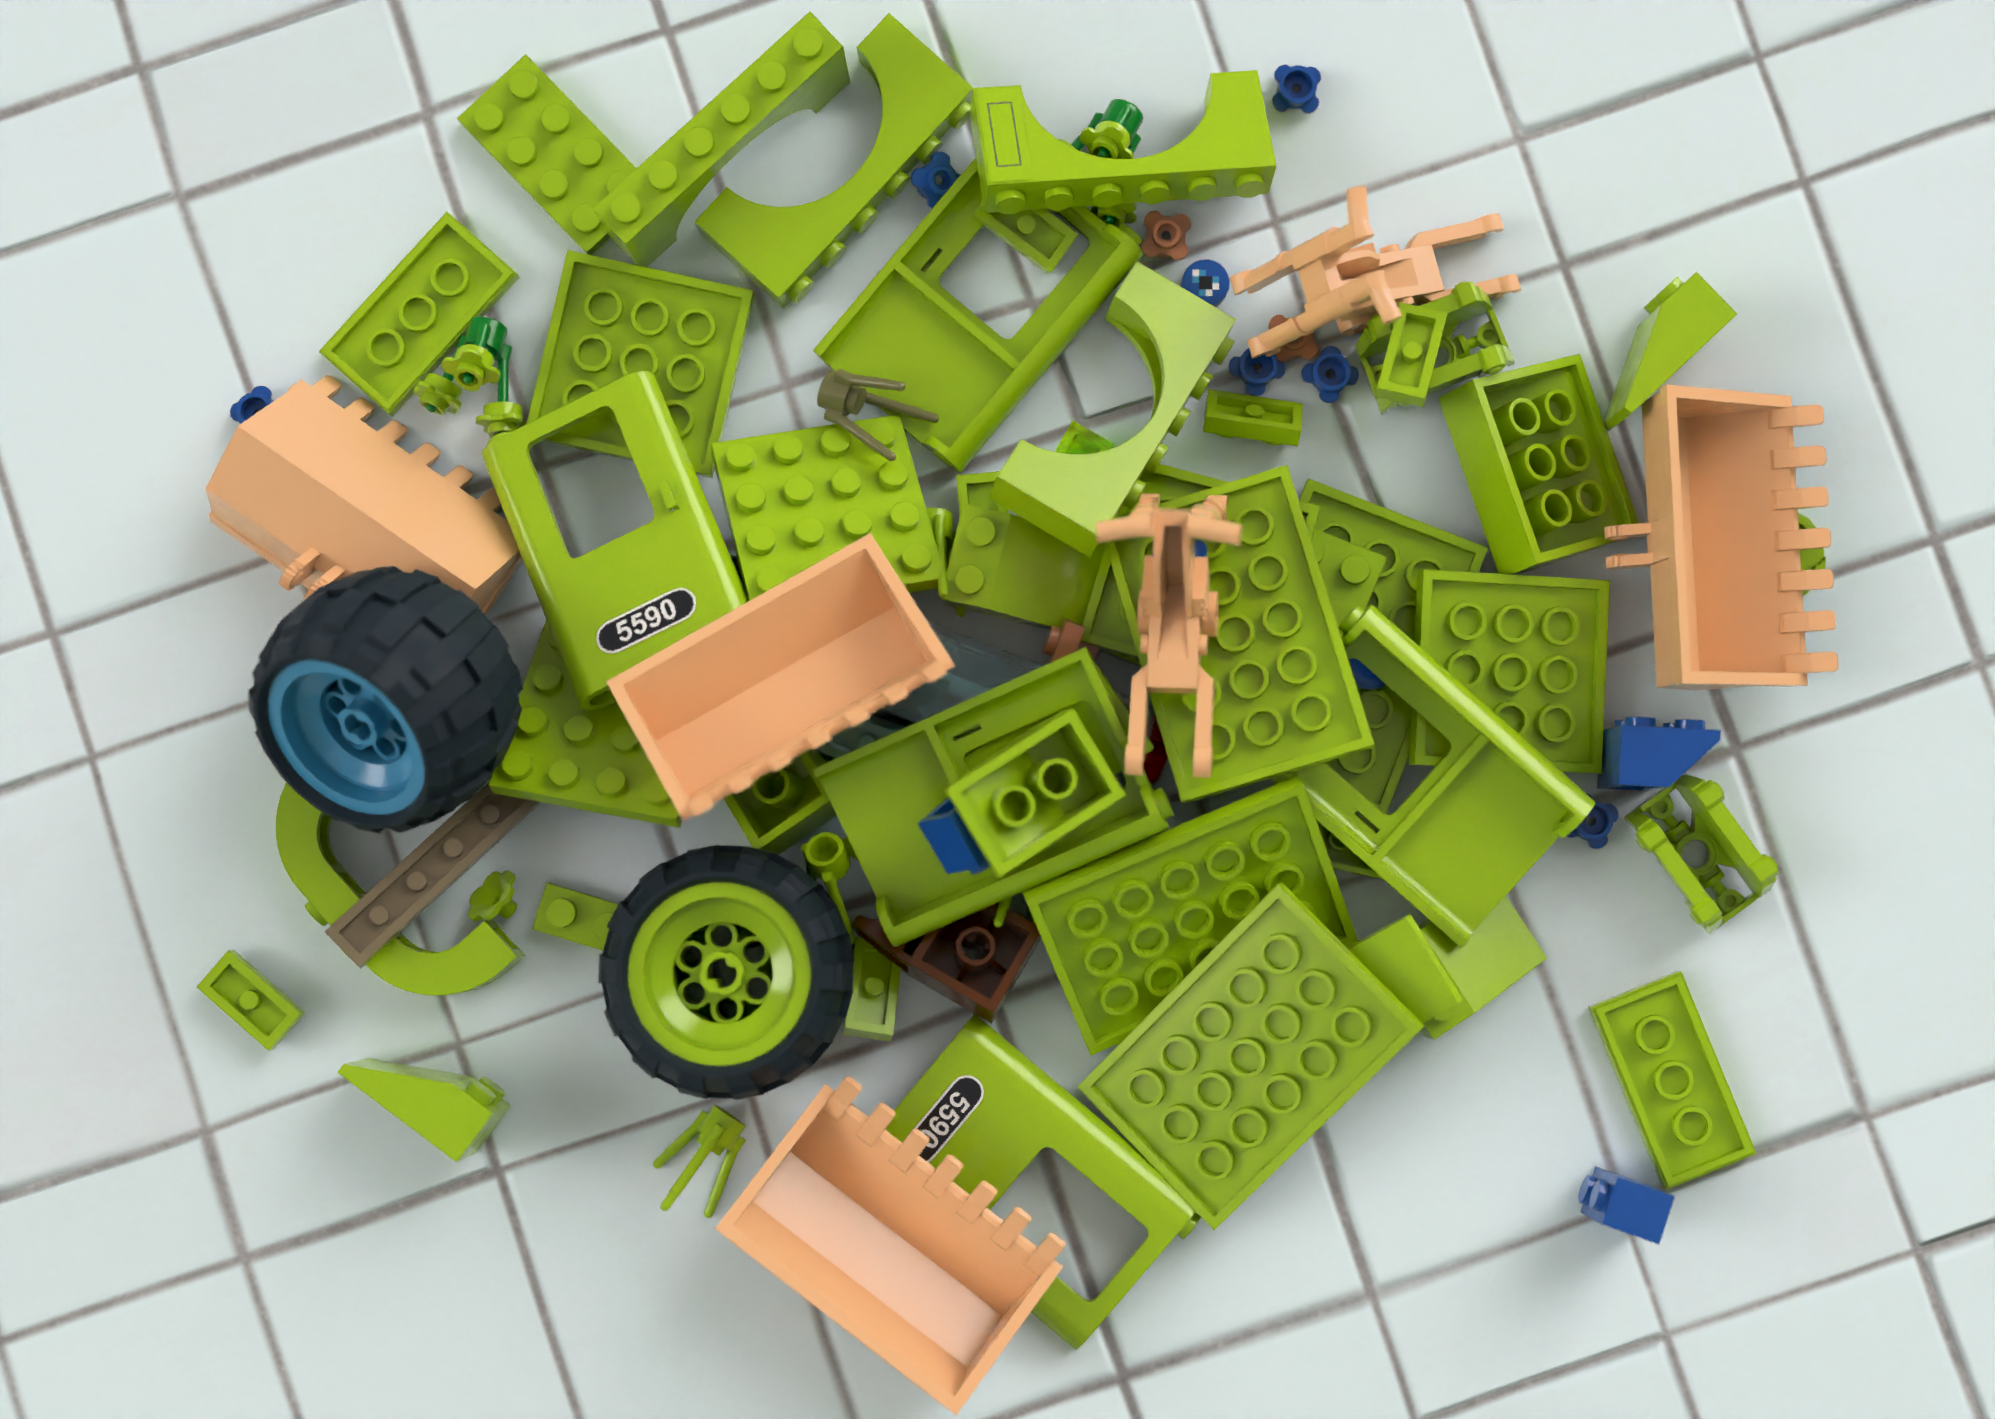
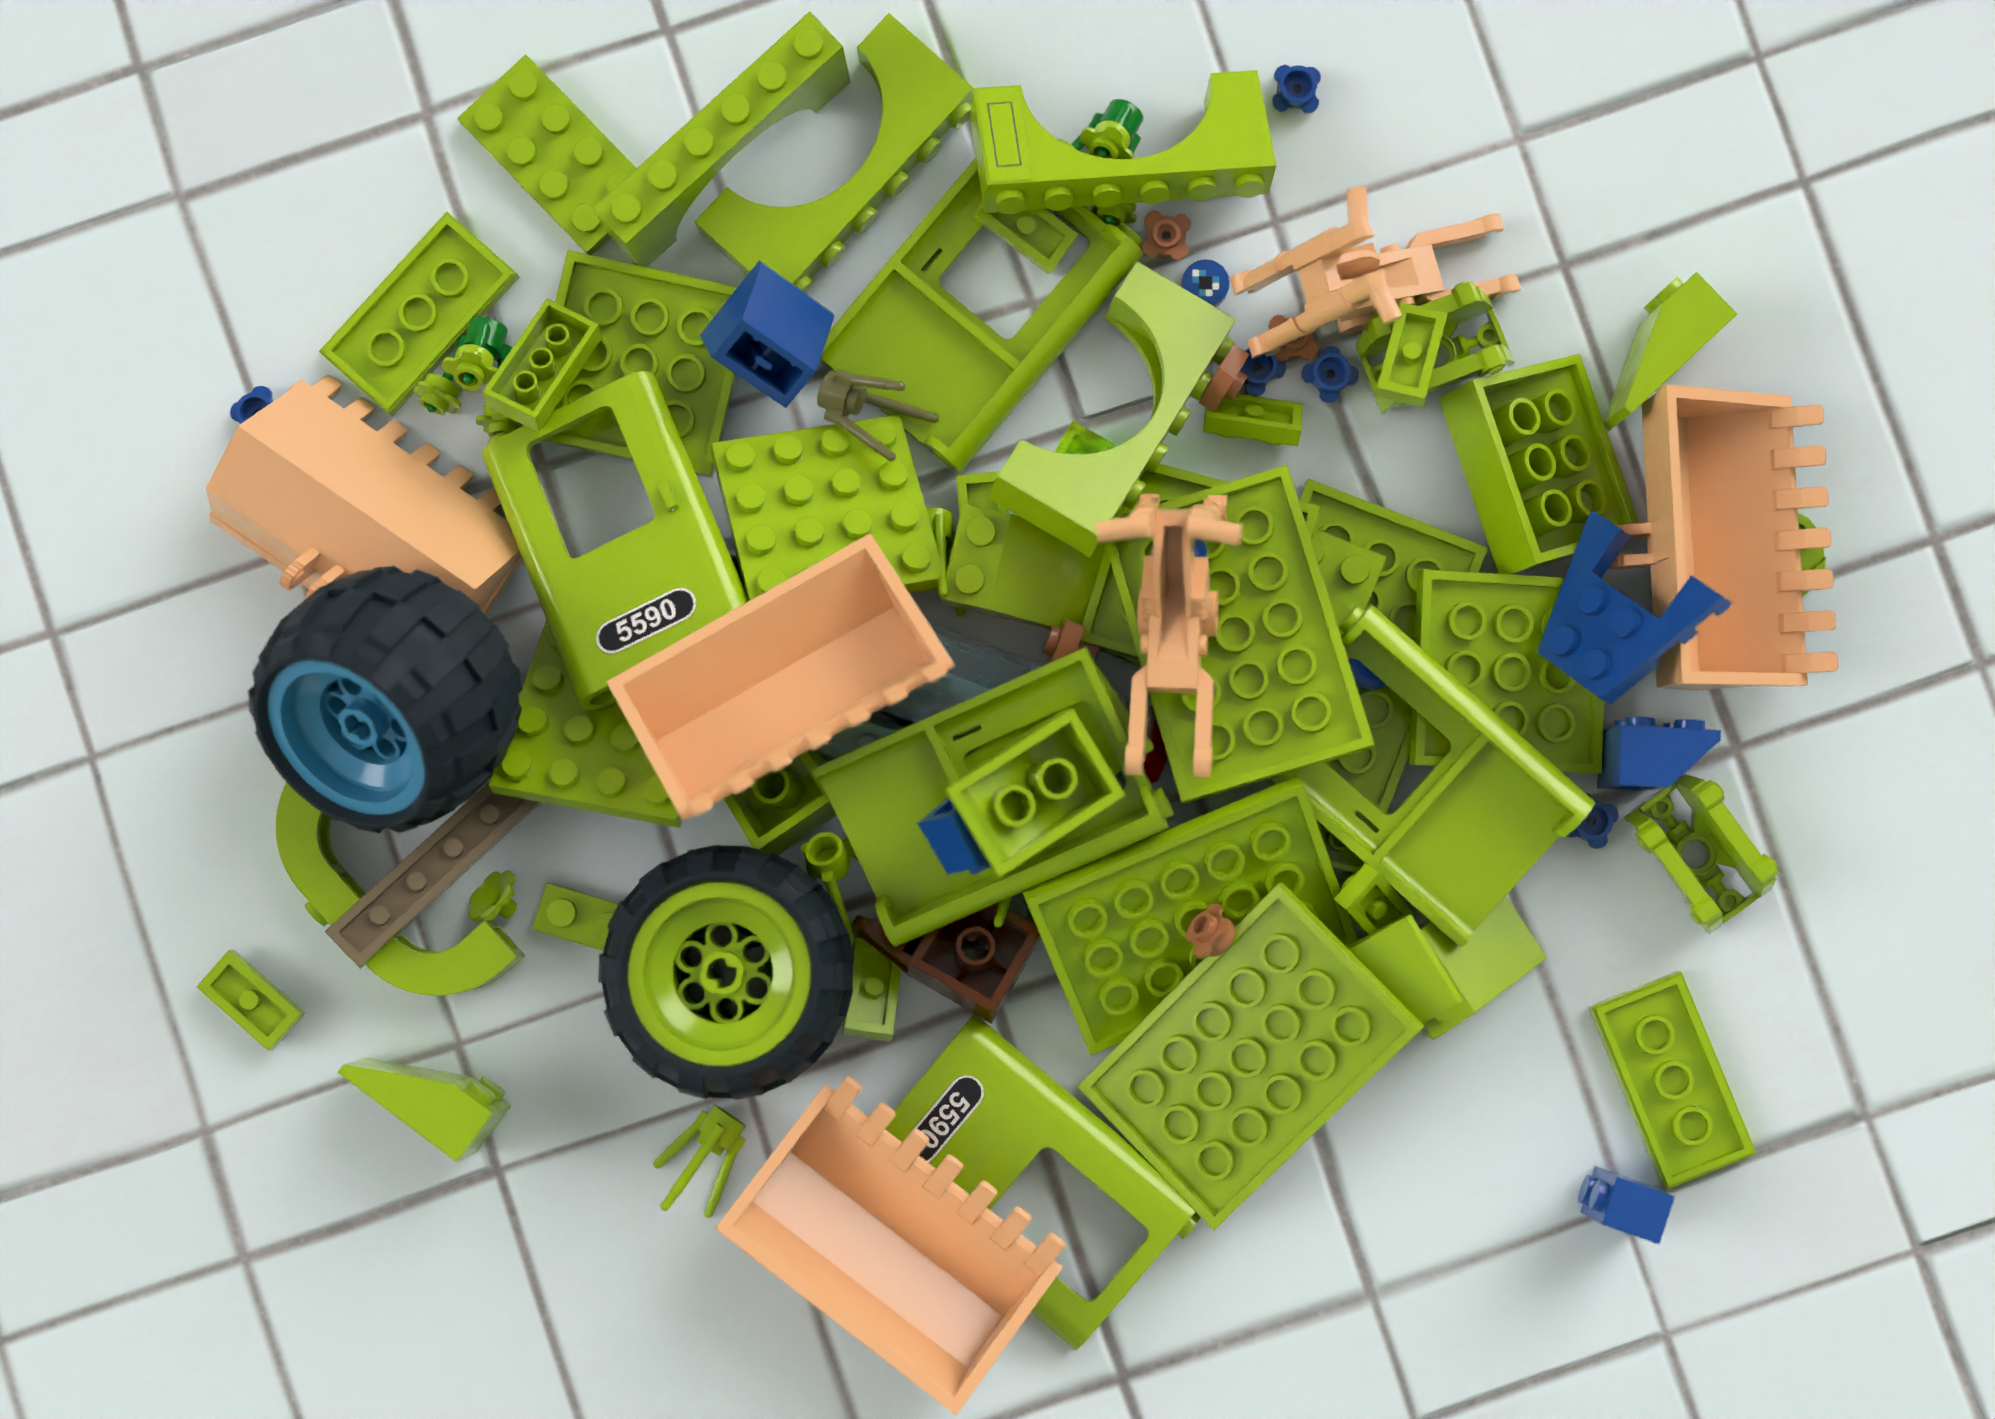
blue plate [911,152,961,209] -> none
none -> lime piece [483,298,602,433]
none -> blue slope [700,260,835,408]
none -> nougat plate [1186,903,1235,958]
none -> nougat plate [1198,345,1250,412]
none -> lime plate [1333,863,1414,936]
none -> blue wing [1537,510,1732,705]

